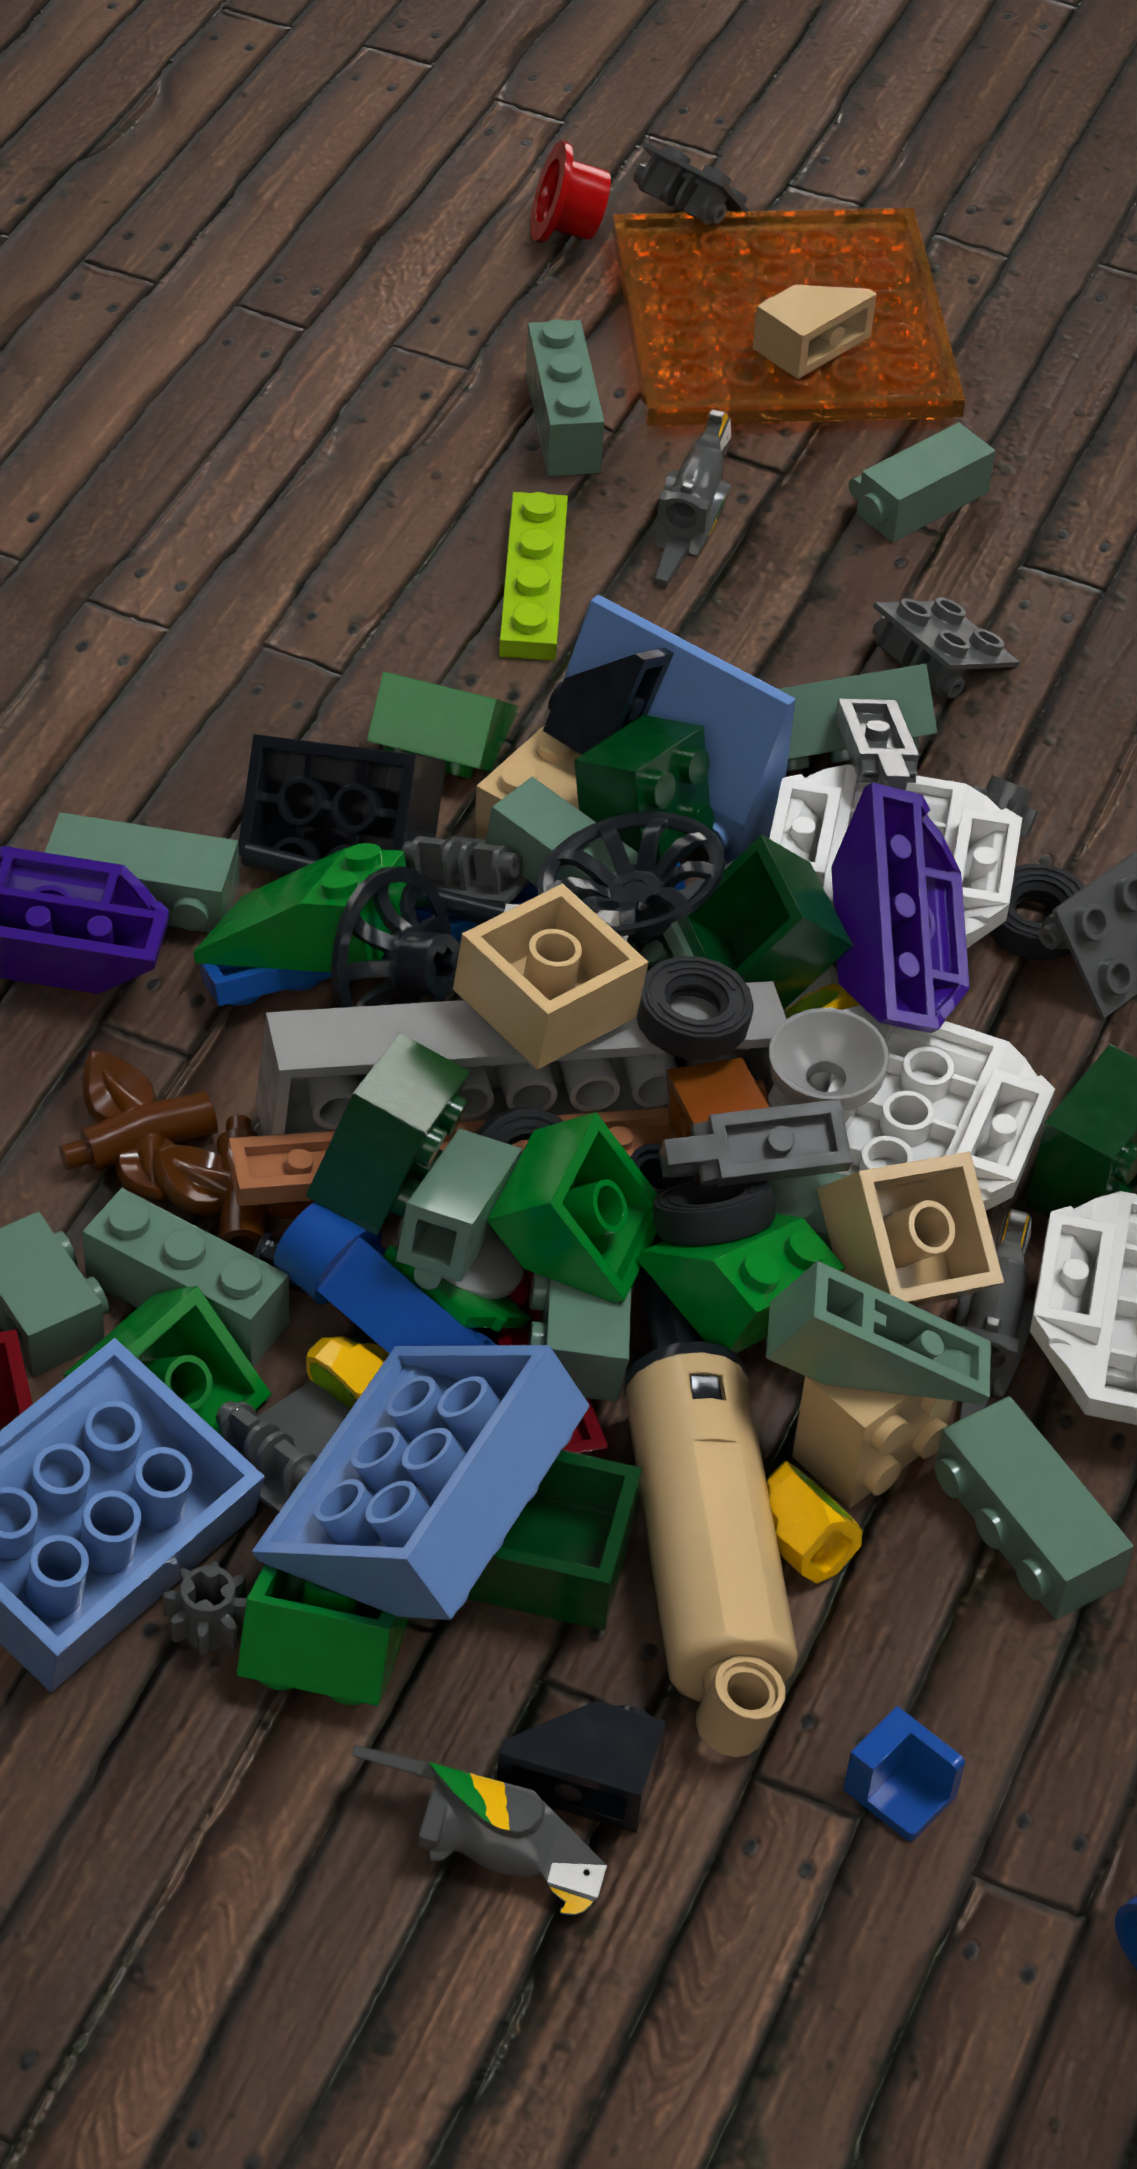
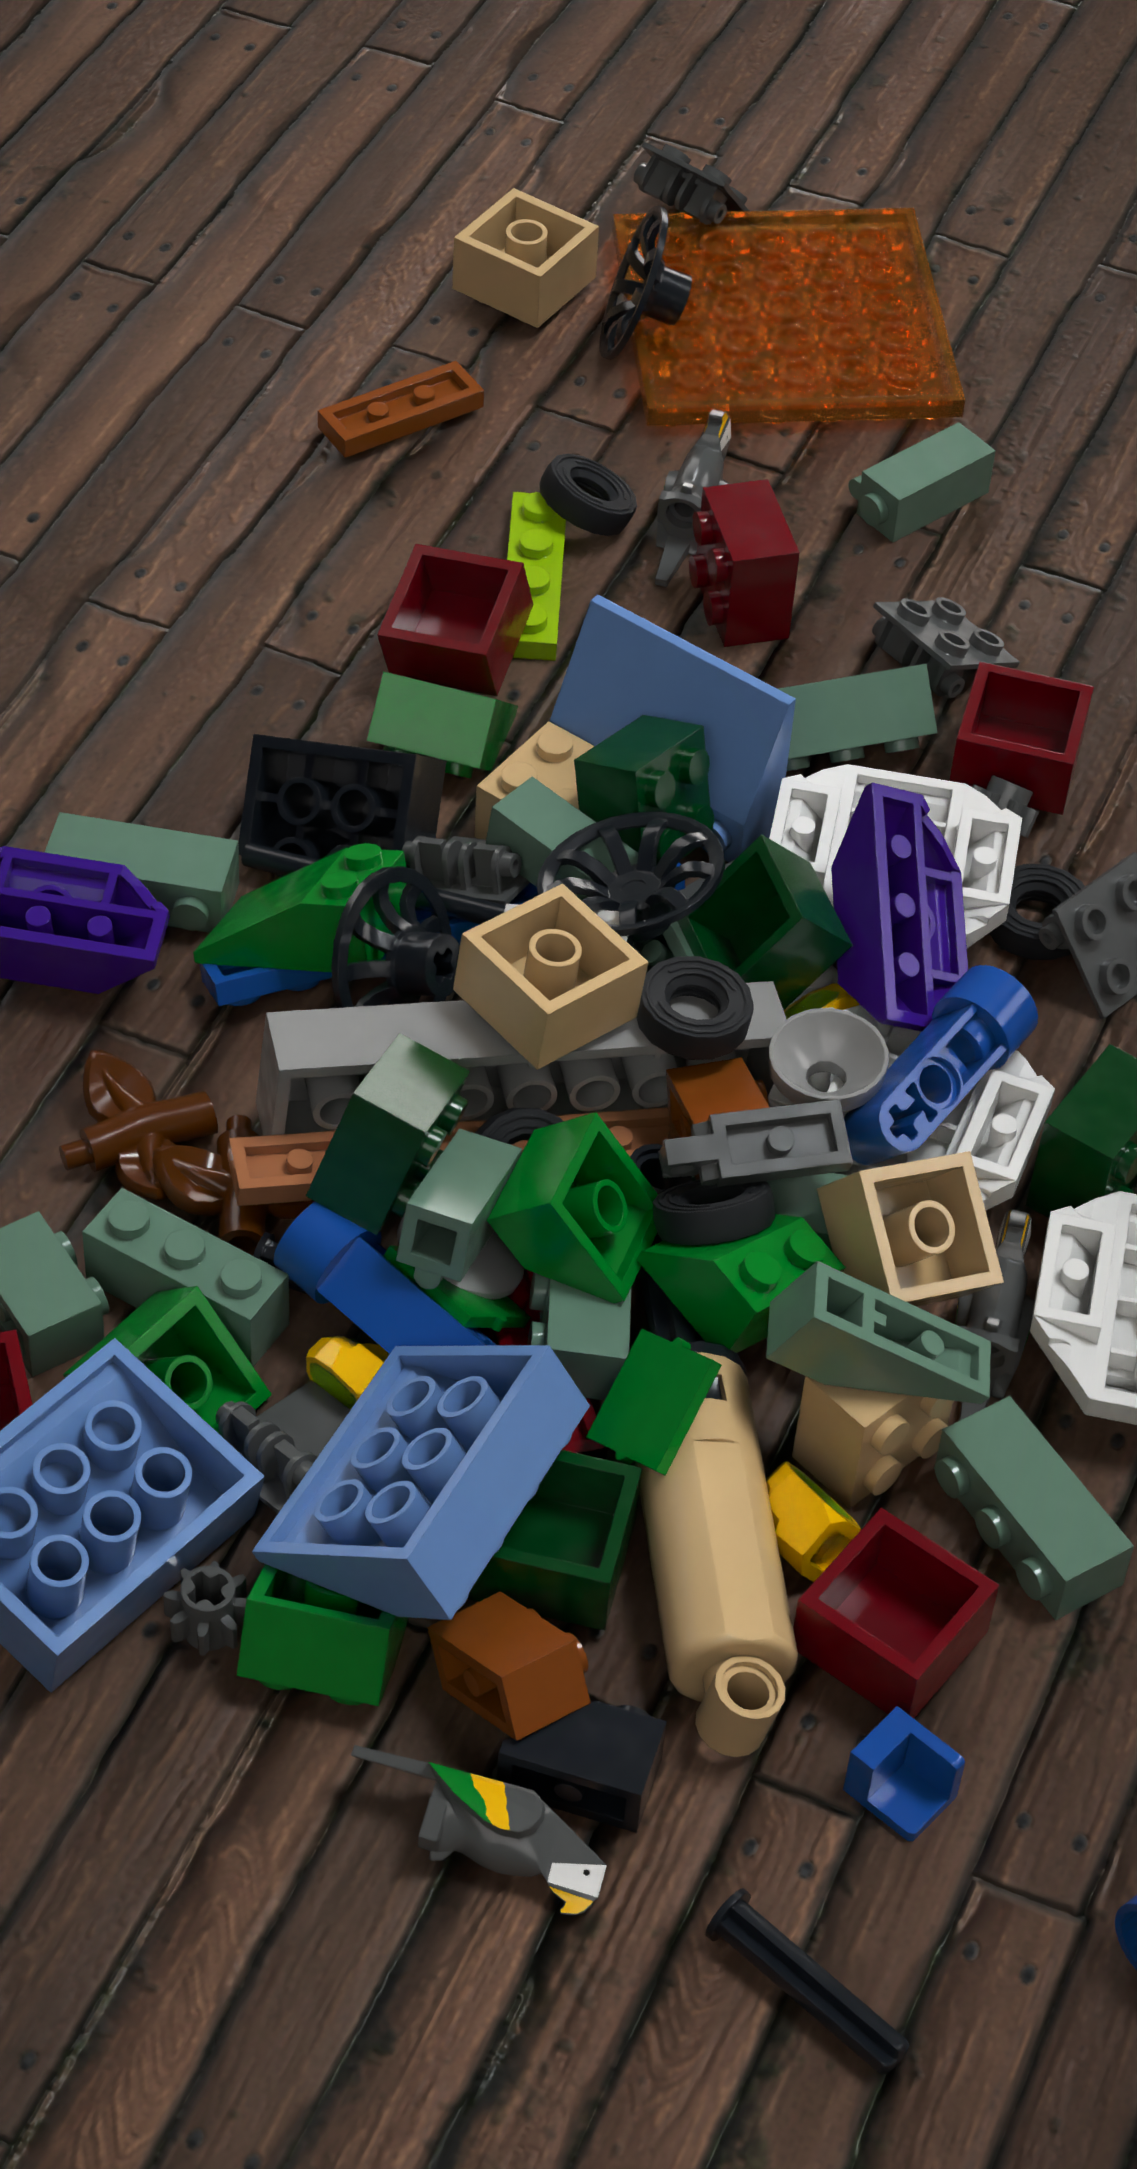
sand green brick [525,319,604,476] -> none
red piece [530,140,611,243] -> none
black slope [543,647,674,755] -> none
tan slope [753,285,877,379] -> none
dark grey hinge [835,698,919,790] -> none
none -> dark orange plate [318,361,484,458]
none -> dark red piece [377,544,534,696]
none -> dark orange brick [427,1591,591,1741]
none -> tan brick [452,188,599,328]
none -> black tyre [539,454,637,536]
none -> green piece [586,1329,722,1476]
none -> black wheel [600,205,692,360]
none -> dark red piece [689,479,800,647]
none -> black axle [705,1888,909,2074]
none -> dark red piece [793,1507,999,1718]
none -> blue beam [844,965,1038,1165]
none -> dark red piece [949,661,1094,815]

